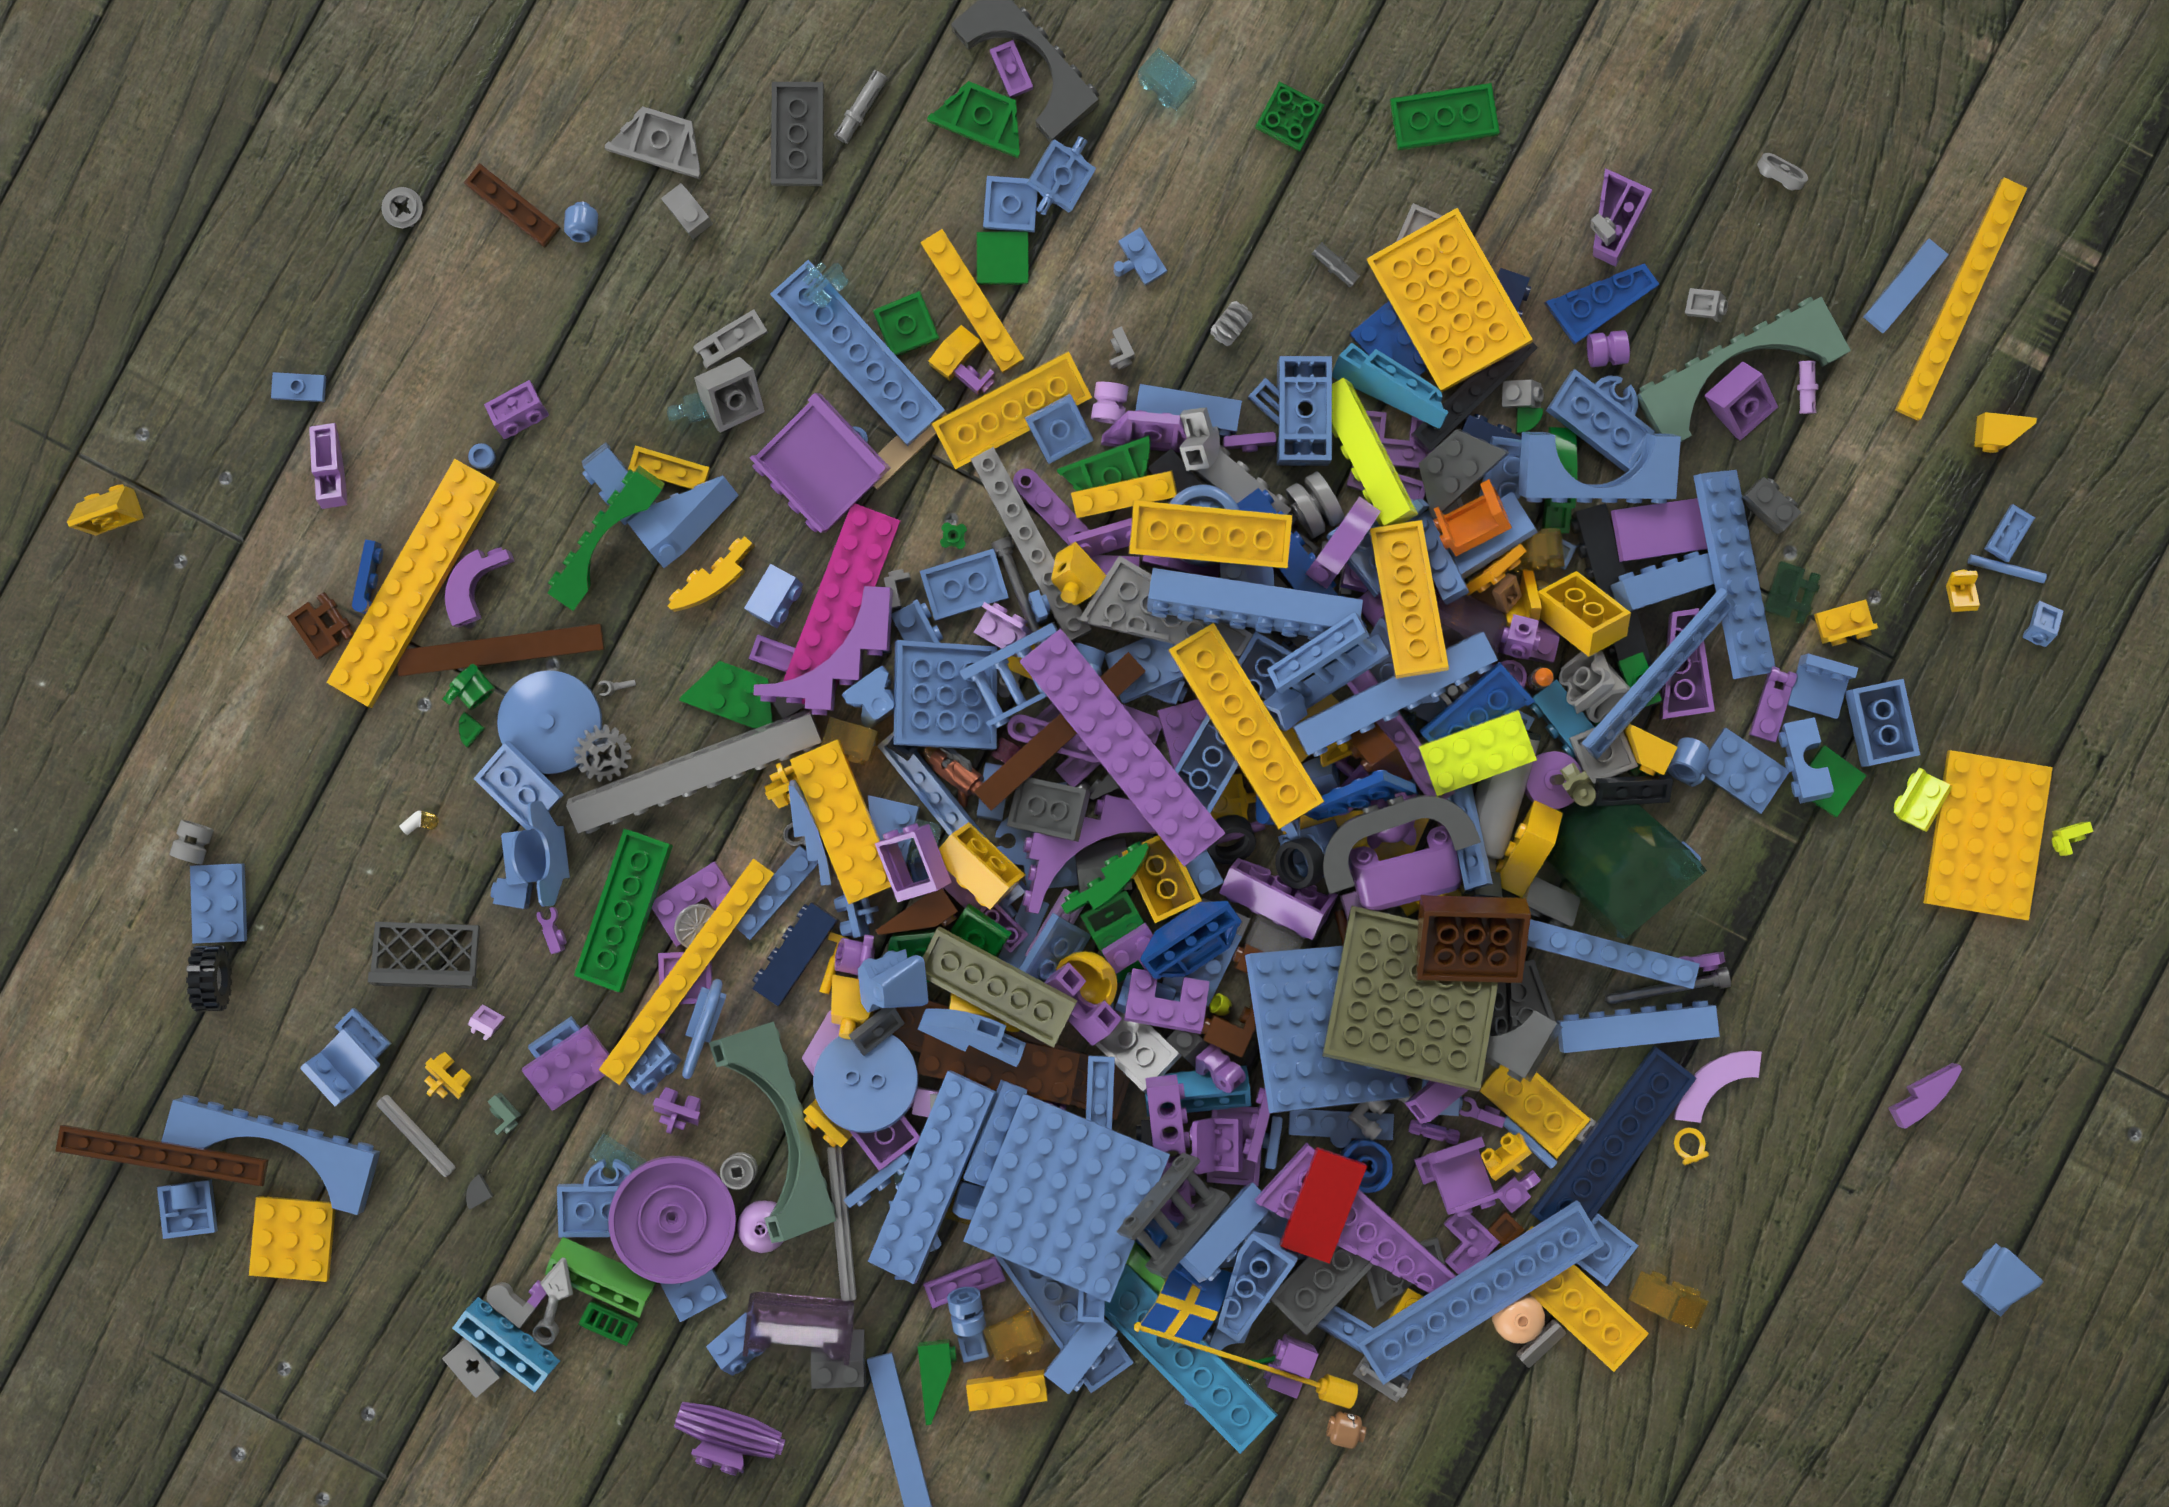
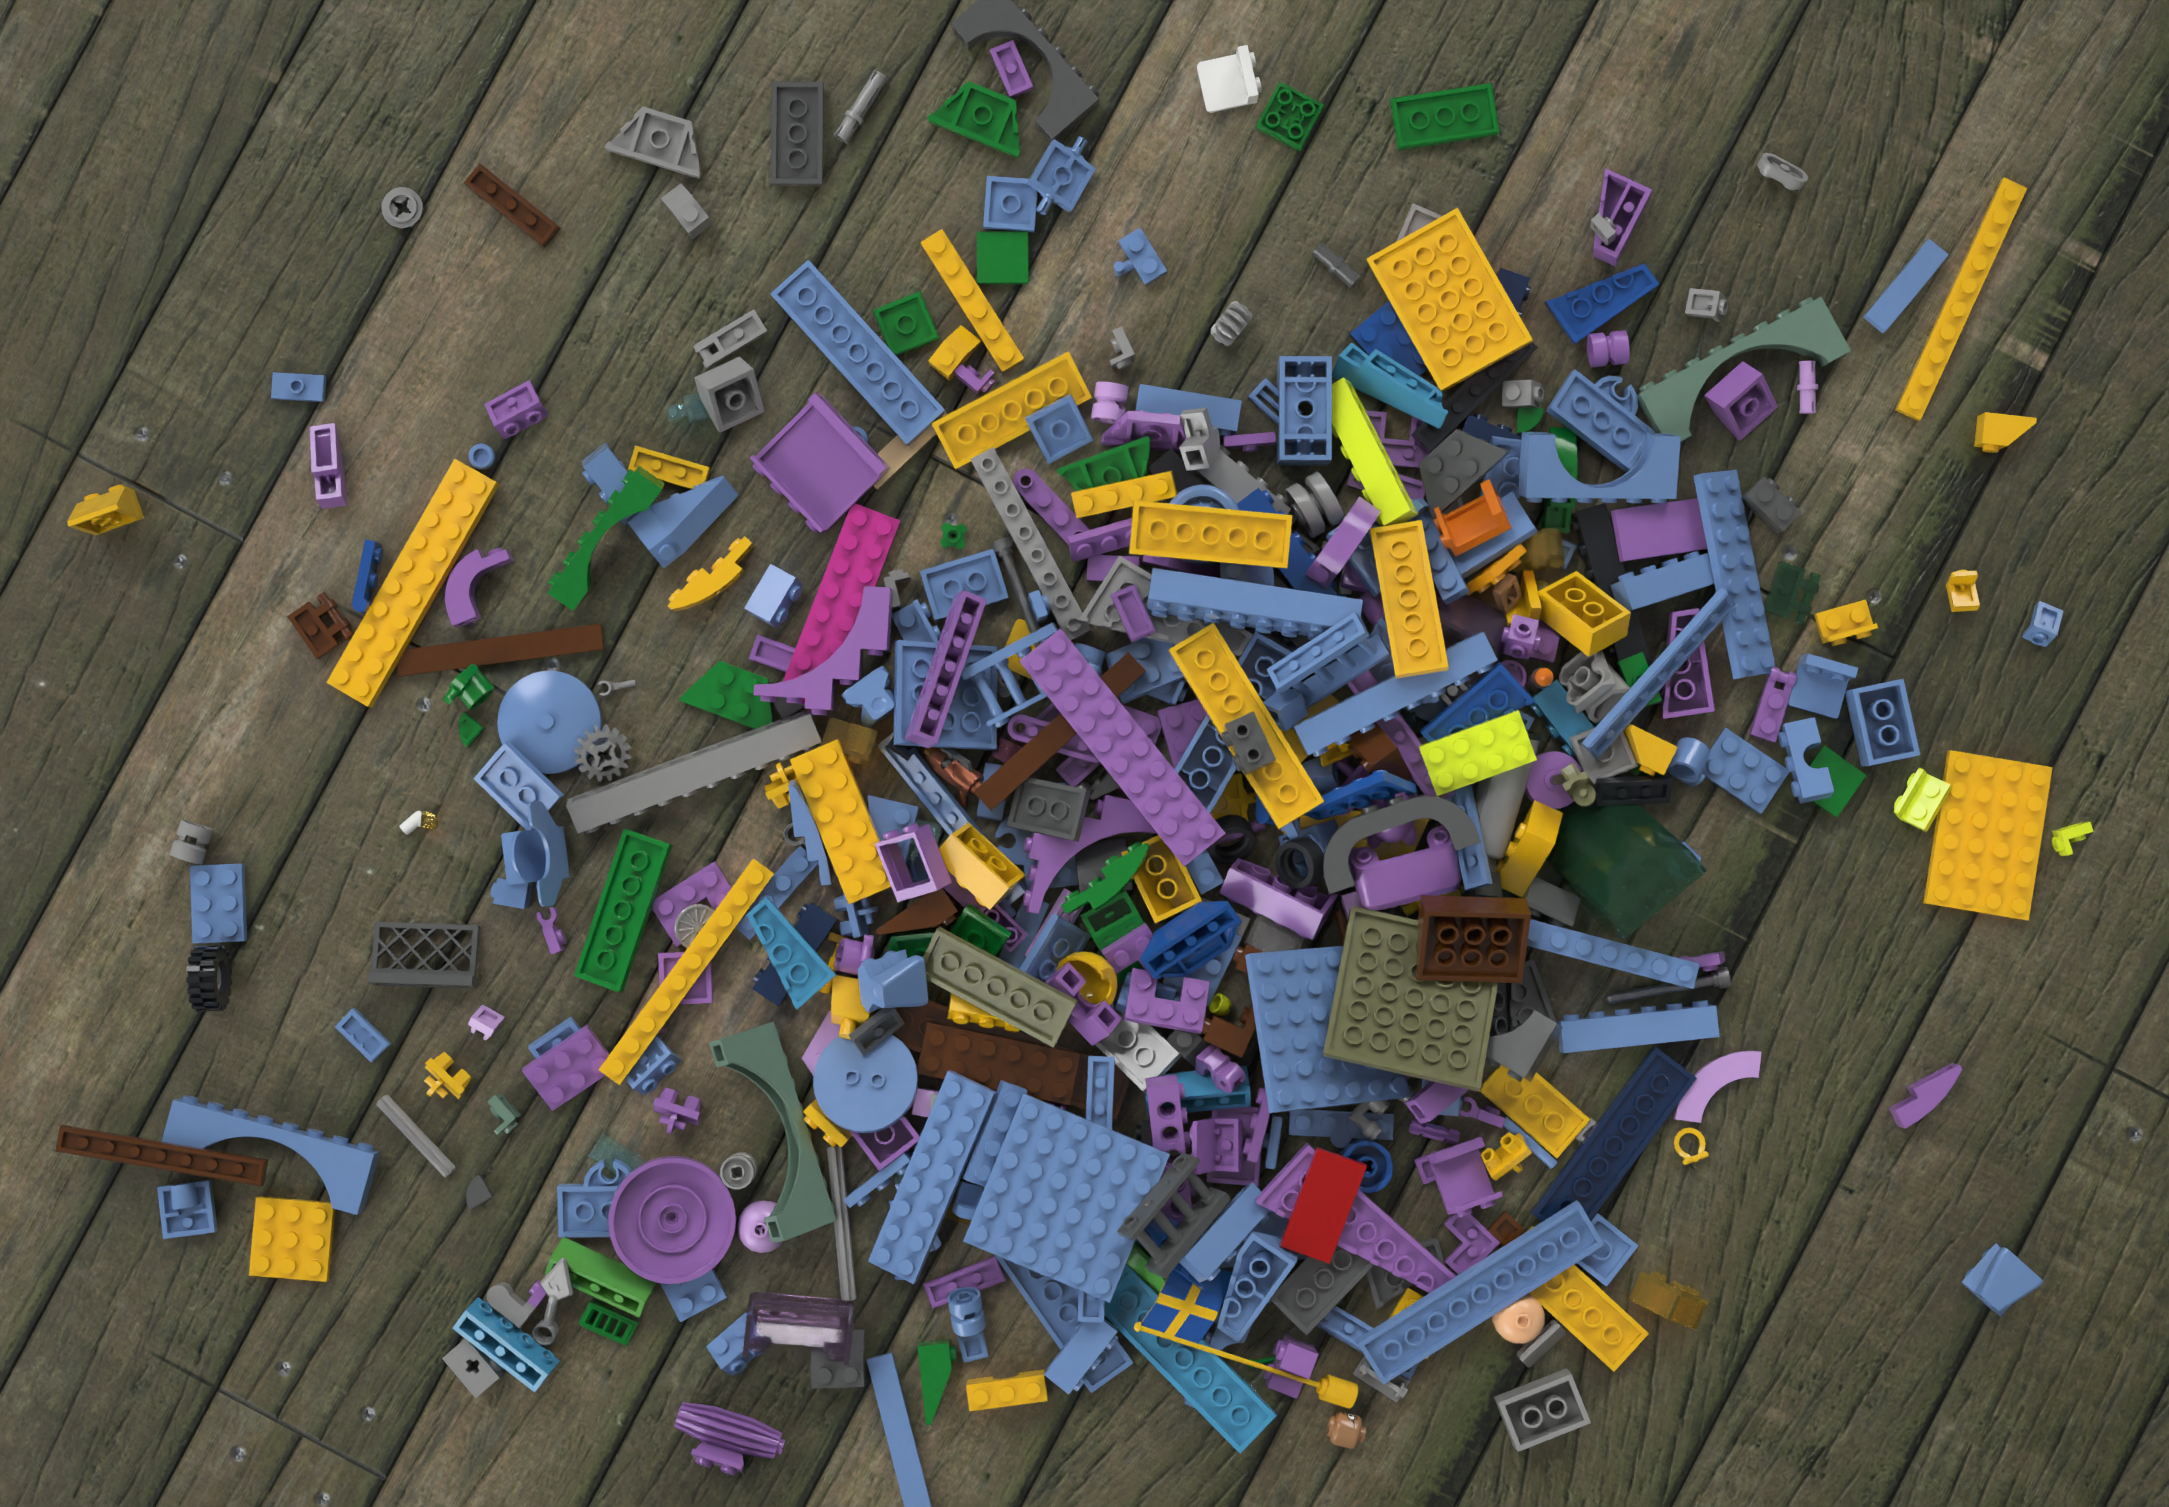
medium blue bracket [300,1028,380,1106] -> none
medium blue head [564,202,598,243] -> none
medium blue bar [682,979,726,1079] -> none
clear light blue hips [802,262,849,308] -> none
medium blue slope [918,1008,1026,1067] -> none
lavender bracket [974,602,1033,658] -> none
clear yellow brick [984,1307,1045,1362] -> none
yellow torso [1051,542,1107,605] -> none
clear light blue brick [1138,47,1197,110] -> none
medium lavender plate [1494,1170,1541,1213] -> none
medium blue bar [1968,554,2047,583] -> none
medium blue plate [1984,504,2035,562] -> none
none -> dark azure wing [746,897,836,1010]
none -> medium lavender brick [905,590,987,748]
none -> medium lavender tile [1111,584,1156,643]
none -> white bracket [1197,45,1262,113]
none -> dark grey brick [1221,711,1276,776]
none -> light grey brick [1494,1368,1591,1452]

